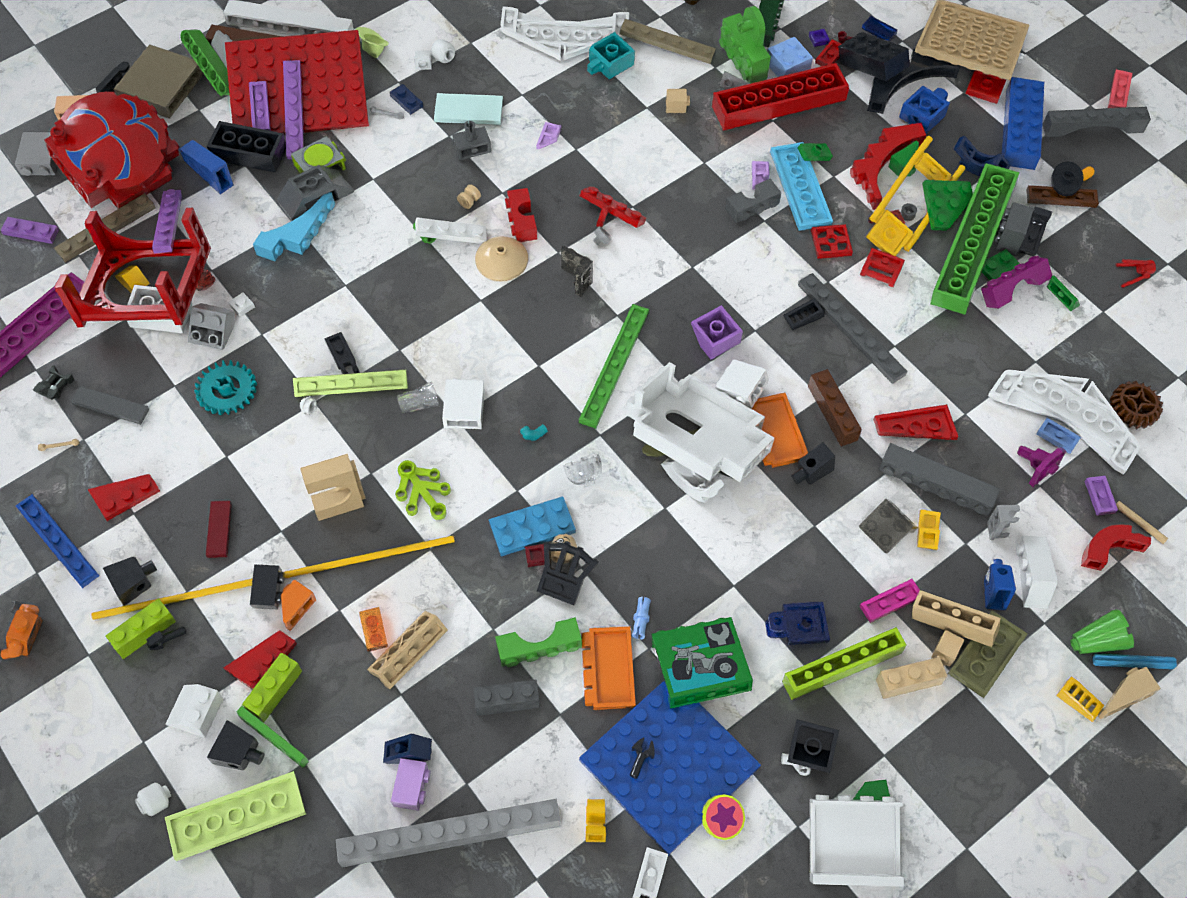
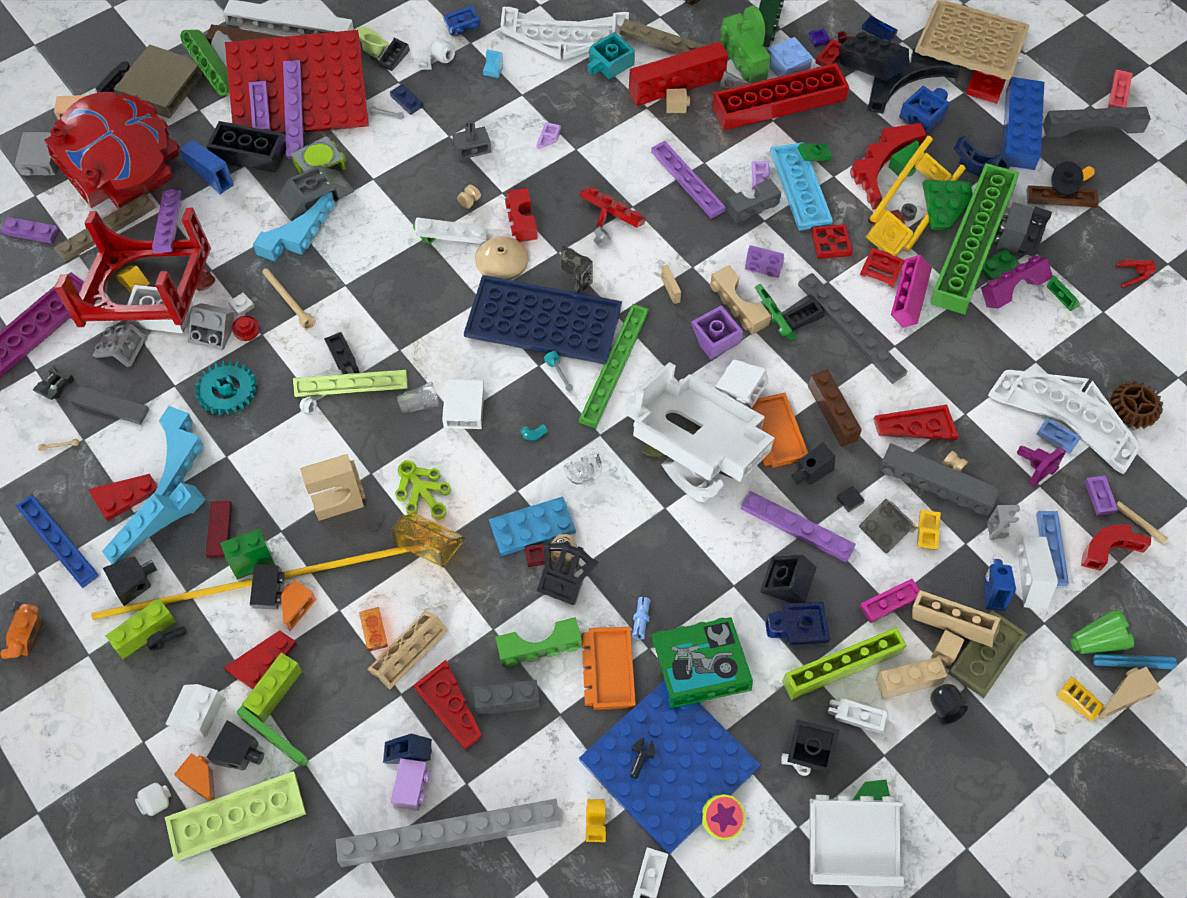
light aqua tile [434,93,503,125] -> none
none -> light grey bracket [92,323,147,367]
none -> medium azure arch [102,483,206,564]
none -> medium azure arch [154,406,204,497]
none -> orange slope [174,753,215,801]
none -> green brick [221,528,275,580]
none -> red plate [232,315,260,341]
none -> tan piece [262,269,316,330]
none -> black slope [378,37,410,71]
none -> clear yellow slope [391,514,465,568]
none -> red wing [413,660,482,751]
none -> blue bracket [443,5,481,35]
none -> dark blue plate [464,275,622,364]
none -> medium azure panel [483,50,503,78]
none -> hinge [544,351,573,392]
none -> red brick [628,42,728,106]
none -> medium lavender plate [651,141,726,219]
none -> tan tile [660,264,681,304]
none -> tan arch [710,265,771,335]
none -> medium lavender plate [741,491,856,563]
none -> medium lavender bracket [745,245,785,278]
none -> green wing [754,284,797,341]
none -> black slope [760,555,817,603]
none -> white hinge [827,698,888,734]
none -> black tile [837,486,865,513]
none -> dark pink brick [891,255,932,328]
none -> black helmet [930,684,968,725]
none -> tan wheel [942,451,969,472]
none -> medium blue tile [1036,511,1069,586]

